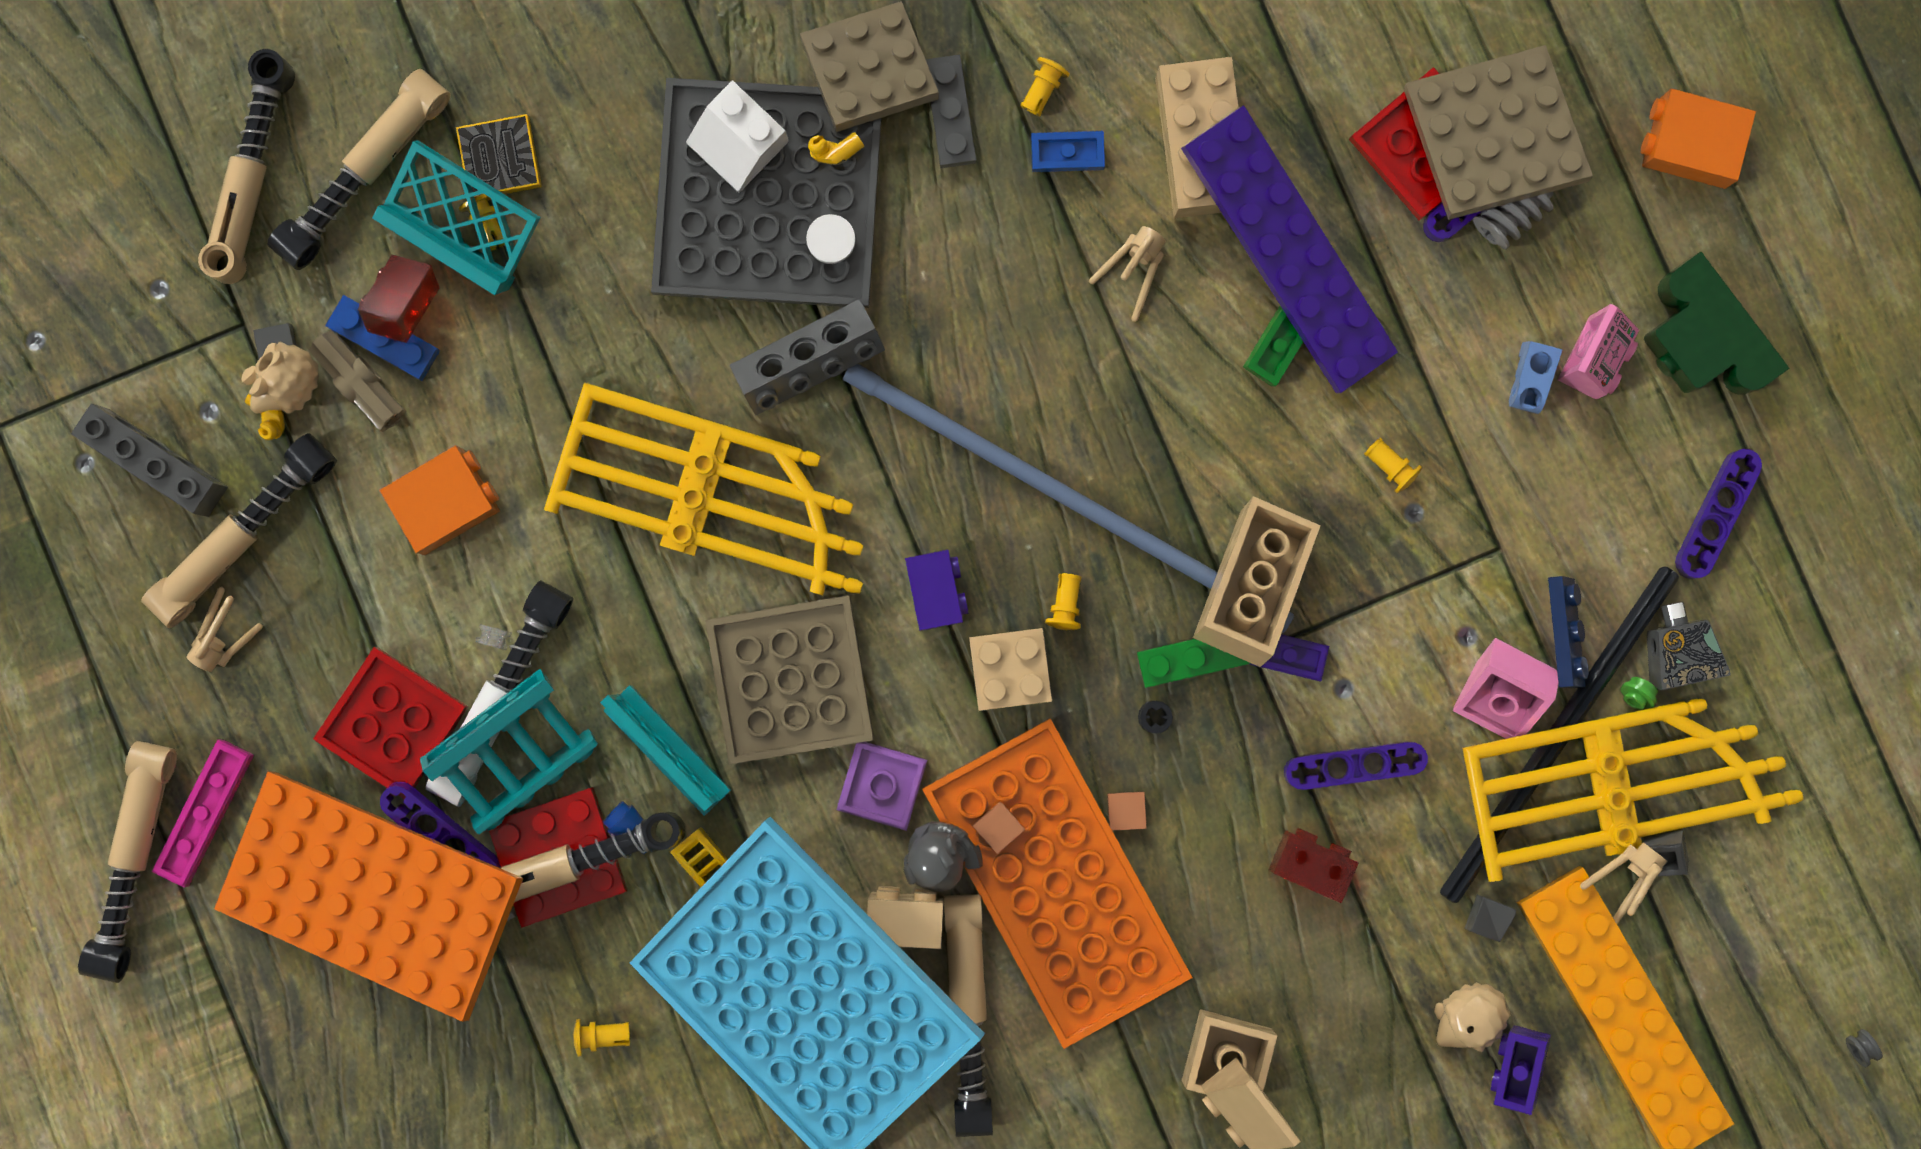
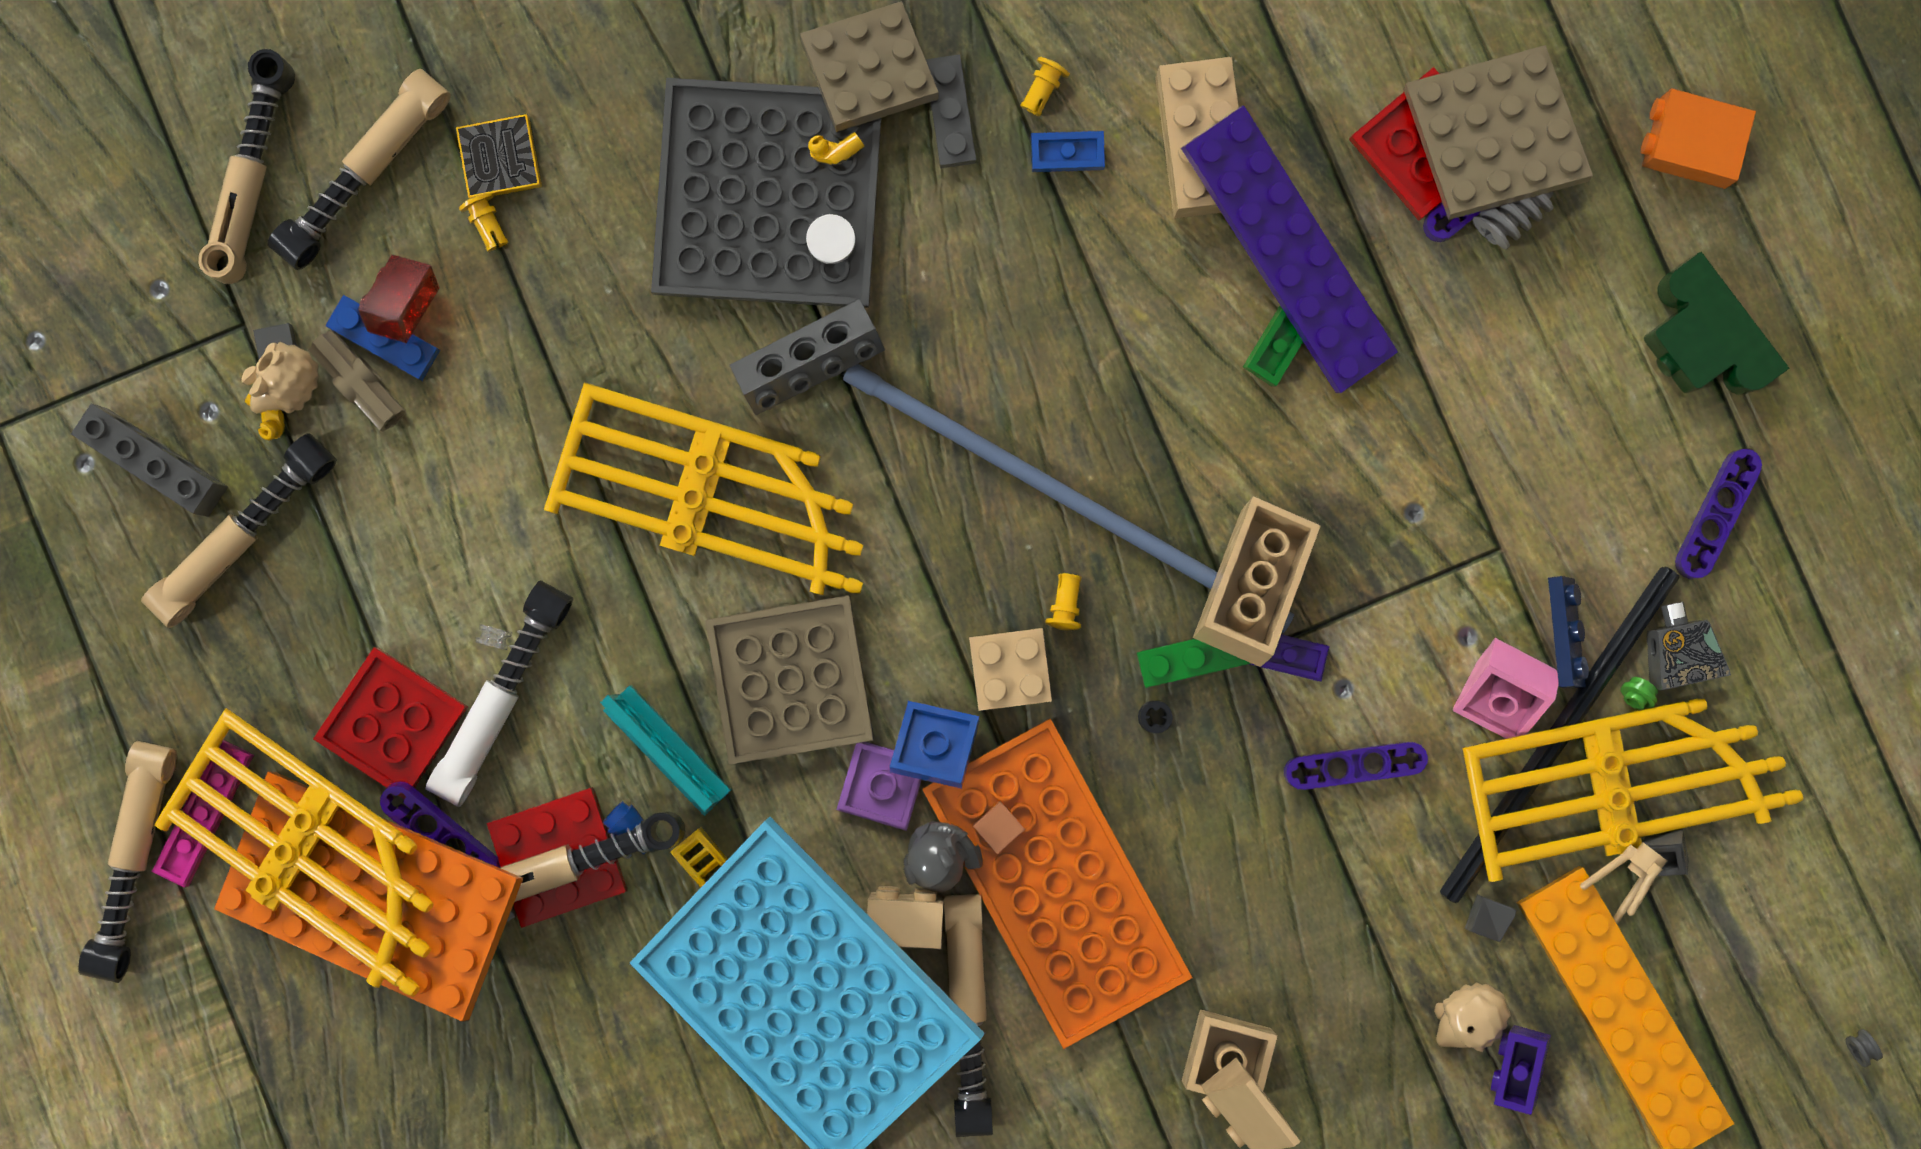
tan plant [186,587,263,672] -> none
teal fence [372,140,541,295] -> none
orange brick [379,445,500,555] -> none
teal fence [420,669,598,834] -> none
yellow pin [573,1019,630,1057] -> none
white slope [686,80,789,193] -> none
dark purple brick [905,550,969,631] -> none
tan plant [1089,226,1166,322] -> none
nougat tile [1107,791,1147,831] -> none
clear red brick [1268,828,1359,904] -> none
yellow pin [1364,437,1422,494] -> none
medium blue leg [1509,341,1563,414] -> none
bright pink slope [1557,304,1639,399] -> none
none -> yellow piece [154,708,434,996]
none -> blue plate [889,701,980,789]

